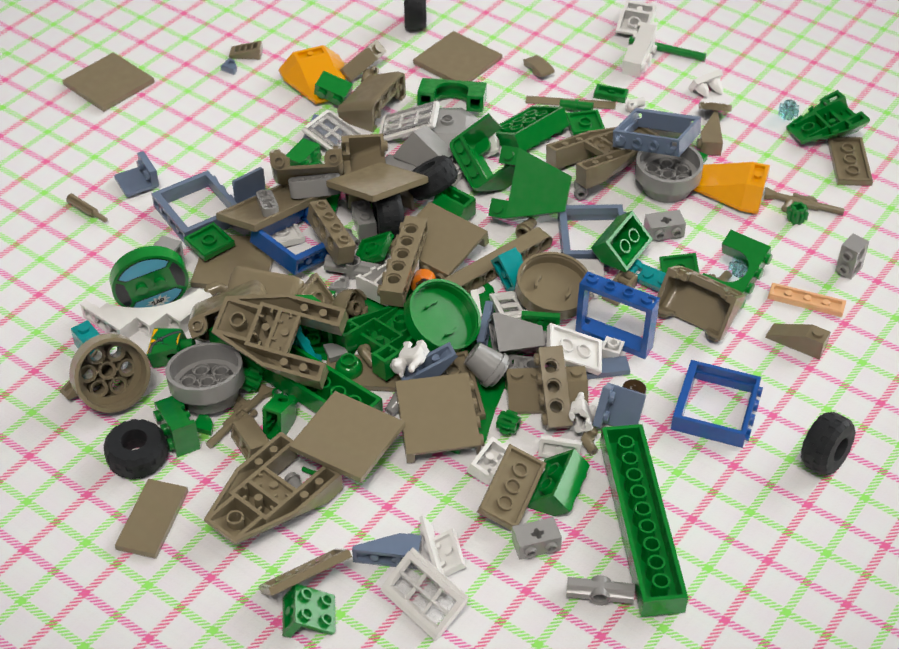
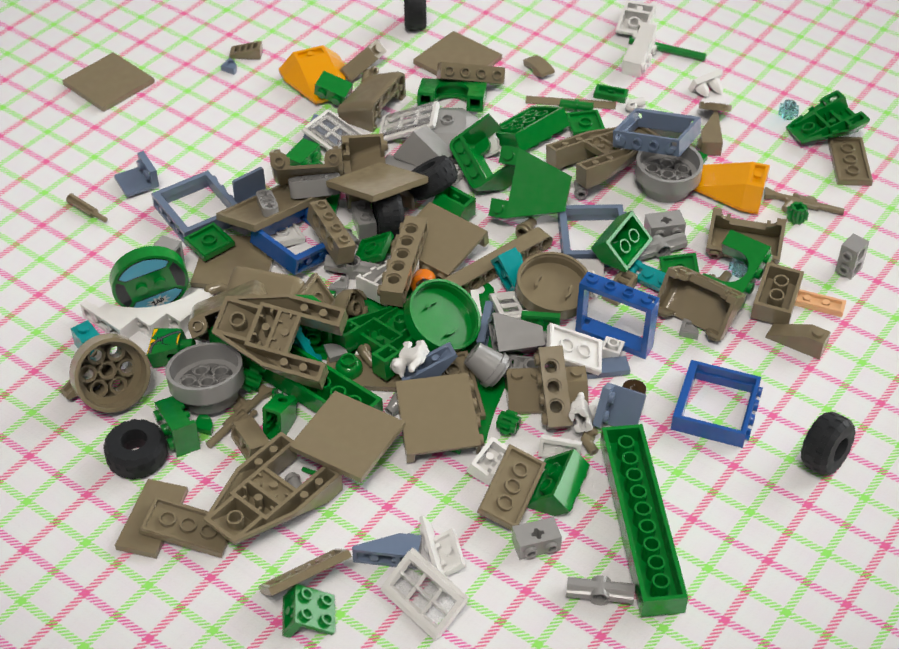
none -> dark tan tile [139,496,229,558]
none -> dark tan brick [437,62,505,85]
none -> light grey piece [637,232,688,261]
none -> light grey tile [679,318,699,340]
none -> dark tan windscreen [706,208,787,266]
none -> dark tan brick [750,262,804,324]

